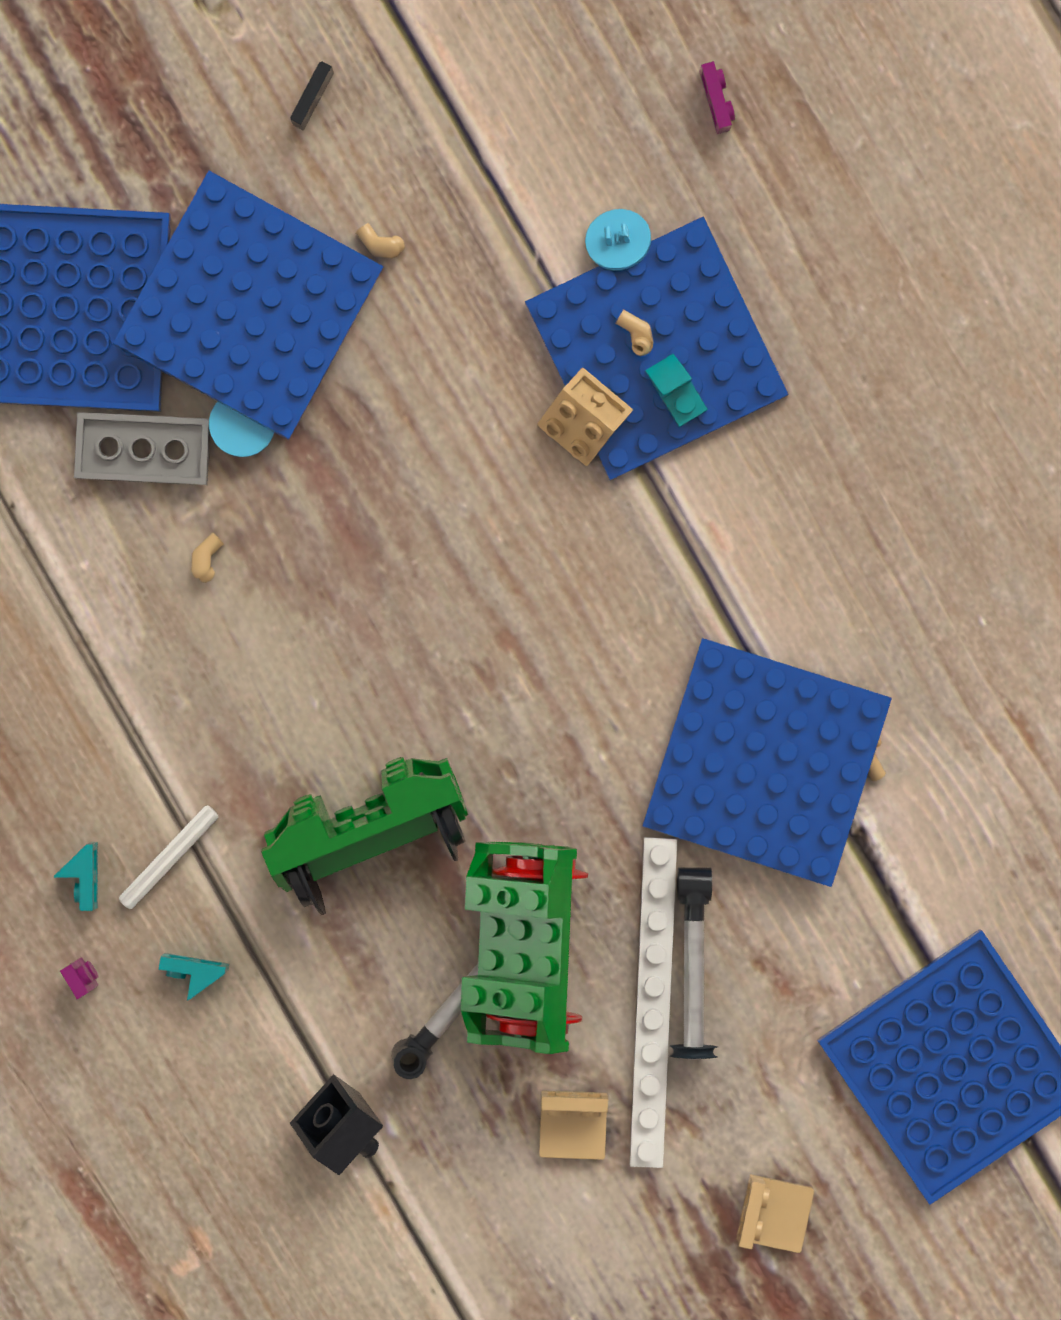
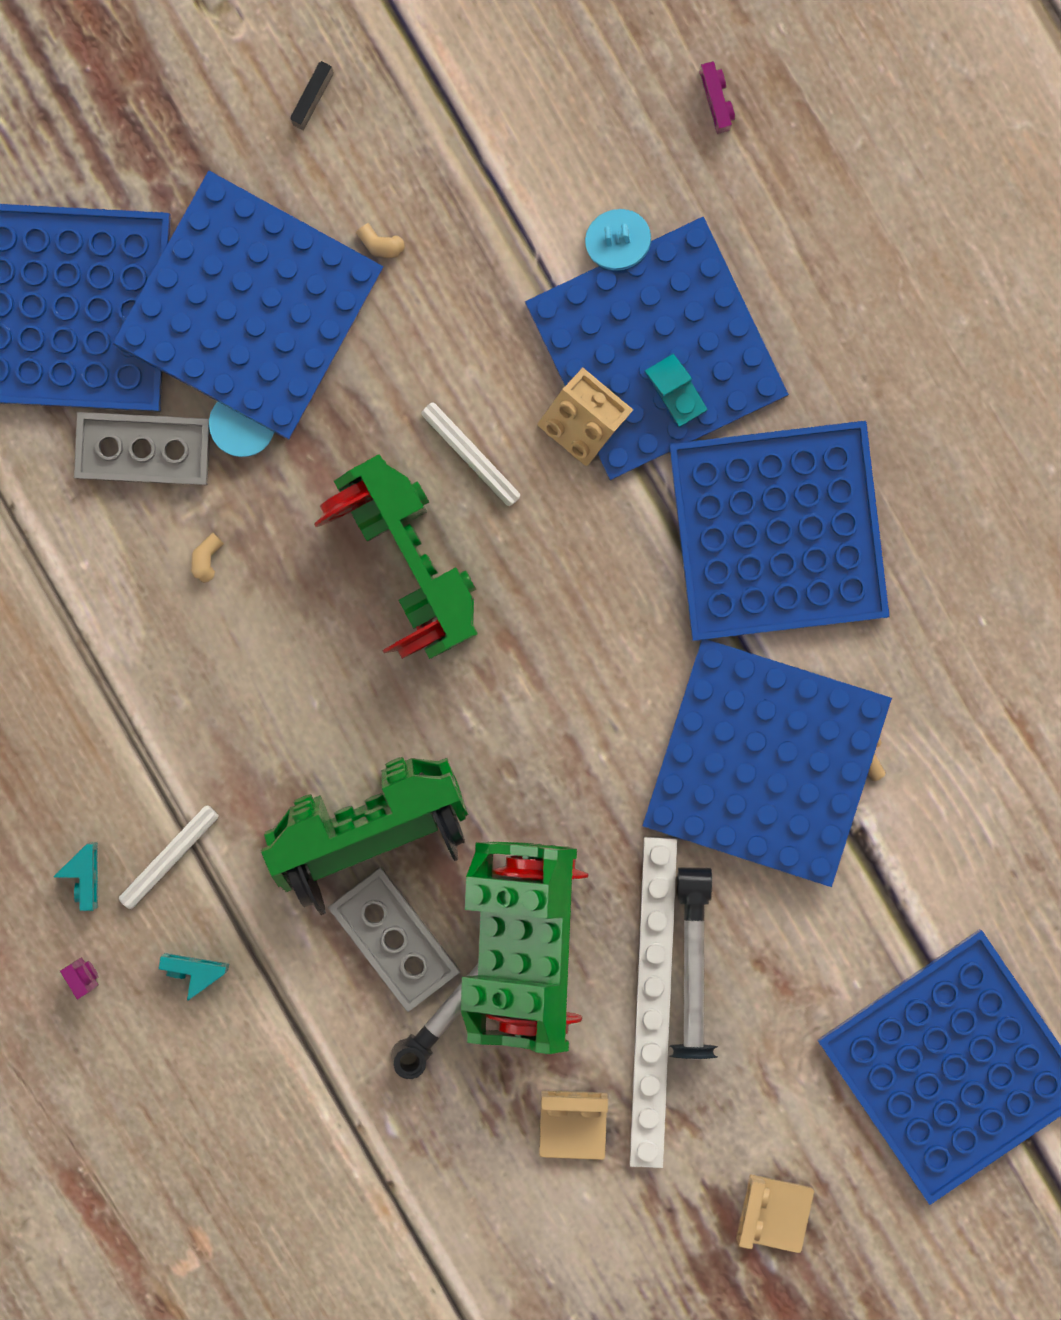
black brick [290,1074,383,1175] -> none
tan arm [616,310,654,356] -> none
none -> green piece [314,454,478,659]
none -> light grey plate [328,867,460,1012]
none -> white axle [421,402,520,506]
none -> blue plate [669,421,890,641]

